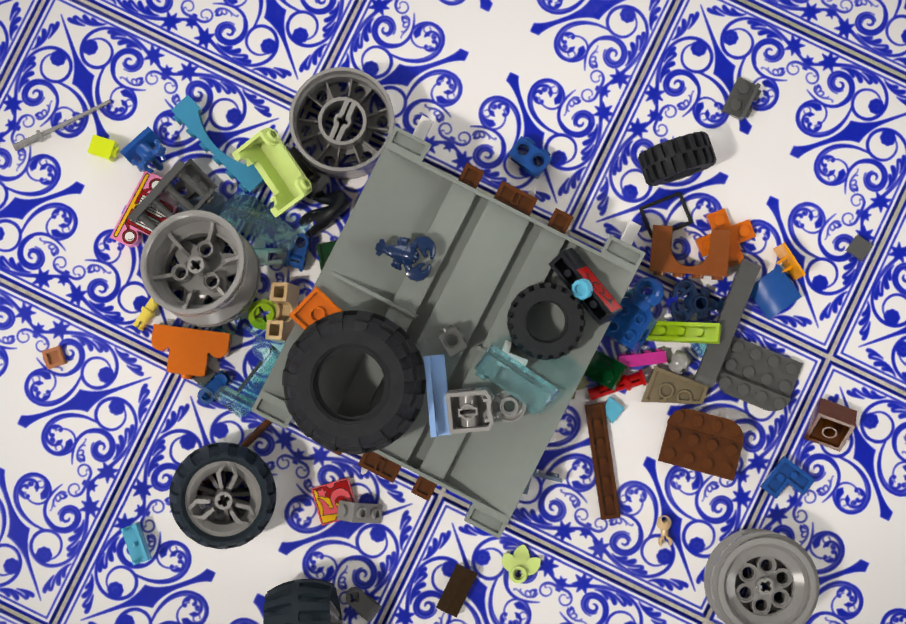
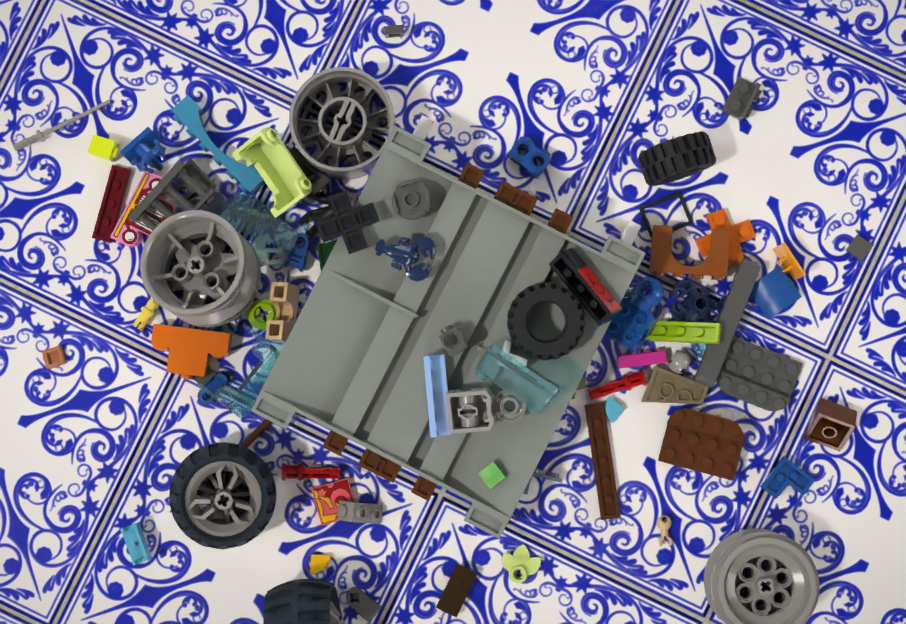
black tyre [282,310,426,454] -> none
orange tile [289,286,342,330] -> none
medium azure tile [571,279,593,300] -> none
dark green plate [584,350,627,391] -> none
none -> dark red tile [92,165,132,243]
none -> red pin [281,463,340,481]
none -> yellow tile [310,554,331,574]
none -> black plate [316,190,380,254]
none -> dark grey tile [384,25,404,38]
none -> dark grey tile [392,180,432,220]
none -> bright green tile [478,461,507,489]

